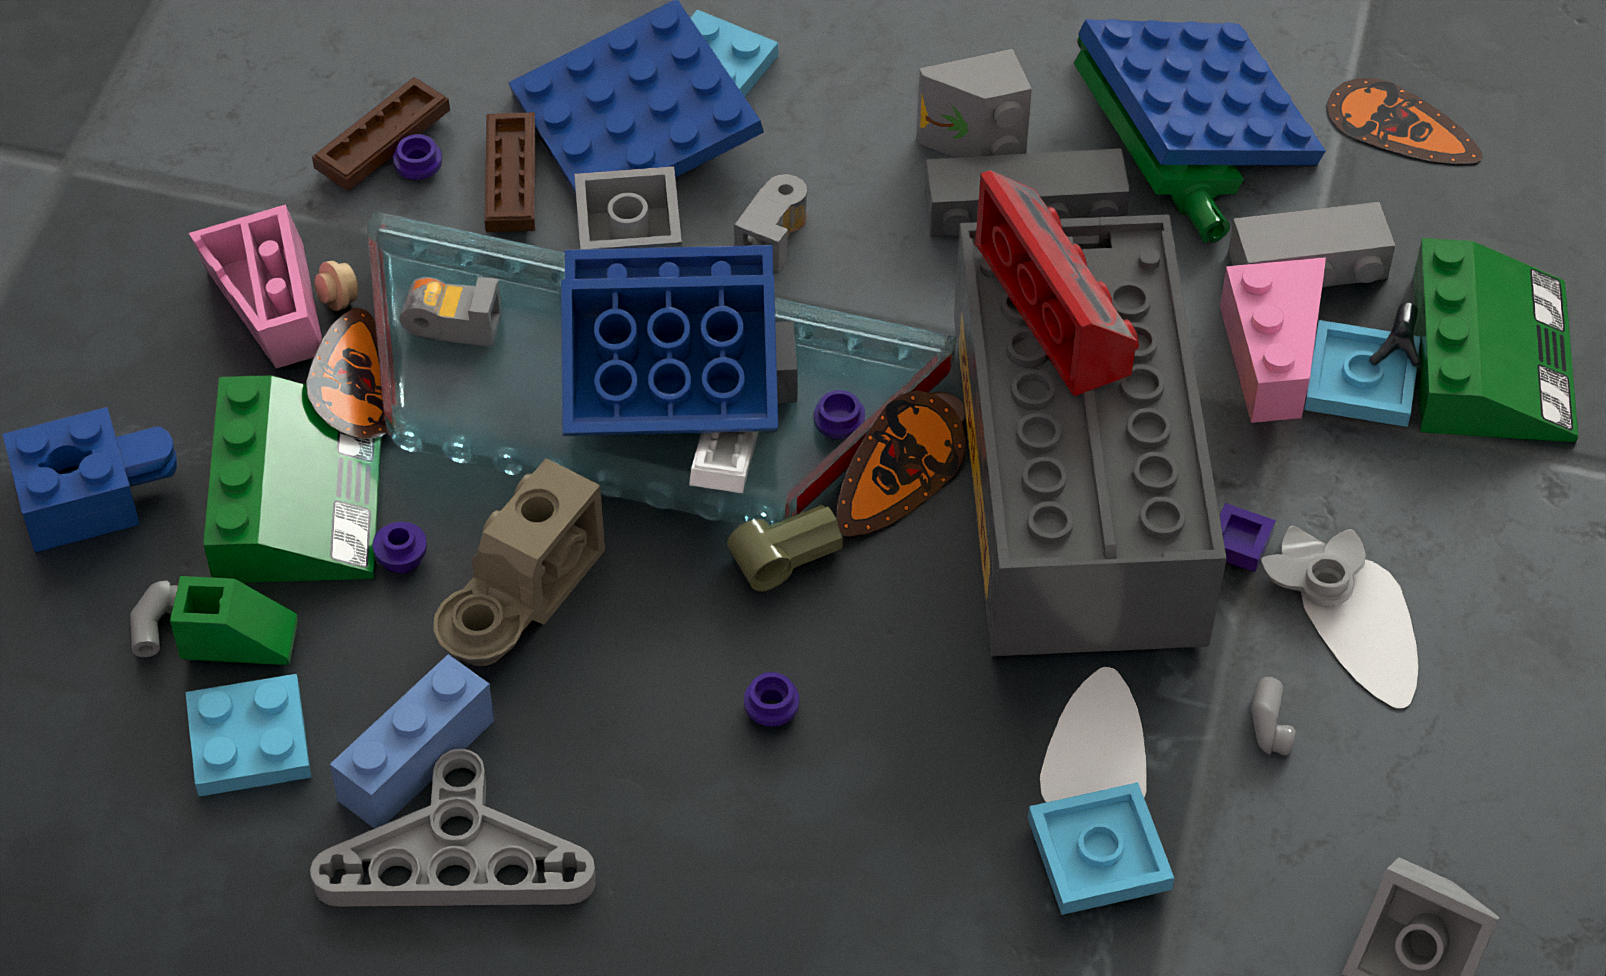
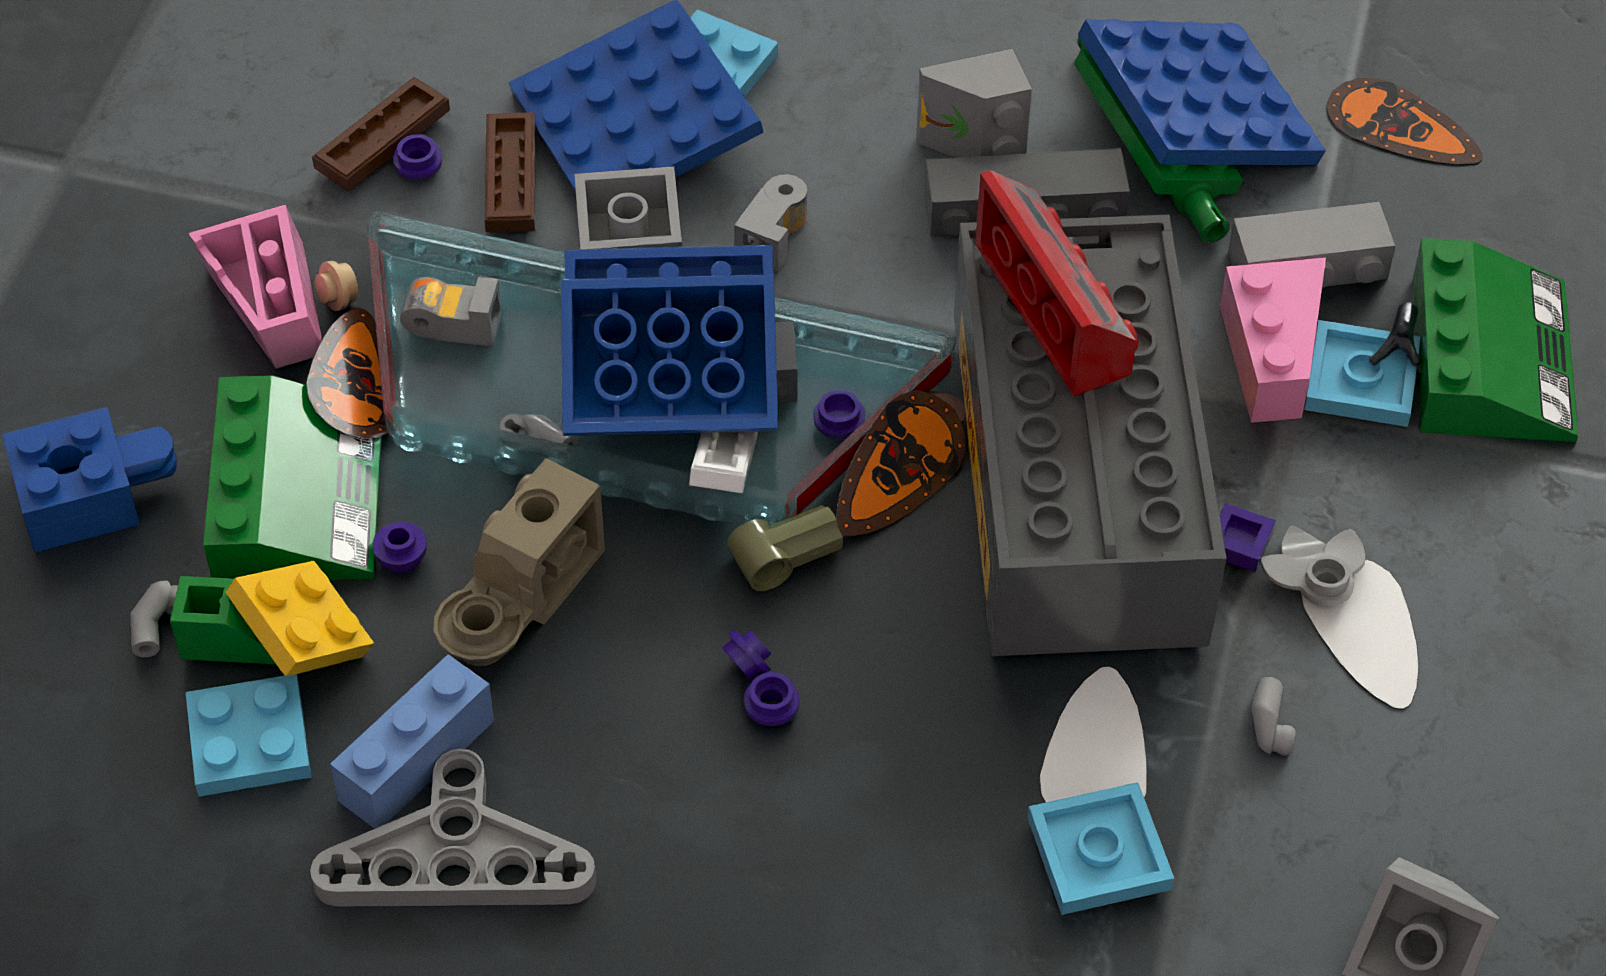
none -> yellow plate [225,561,374,677]
none -> light grey arm [499,413,579,460]
none -> dark purple plate [722,629,772,681]

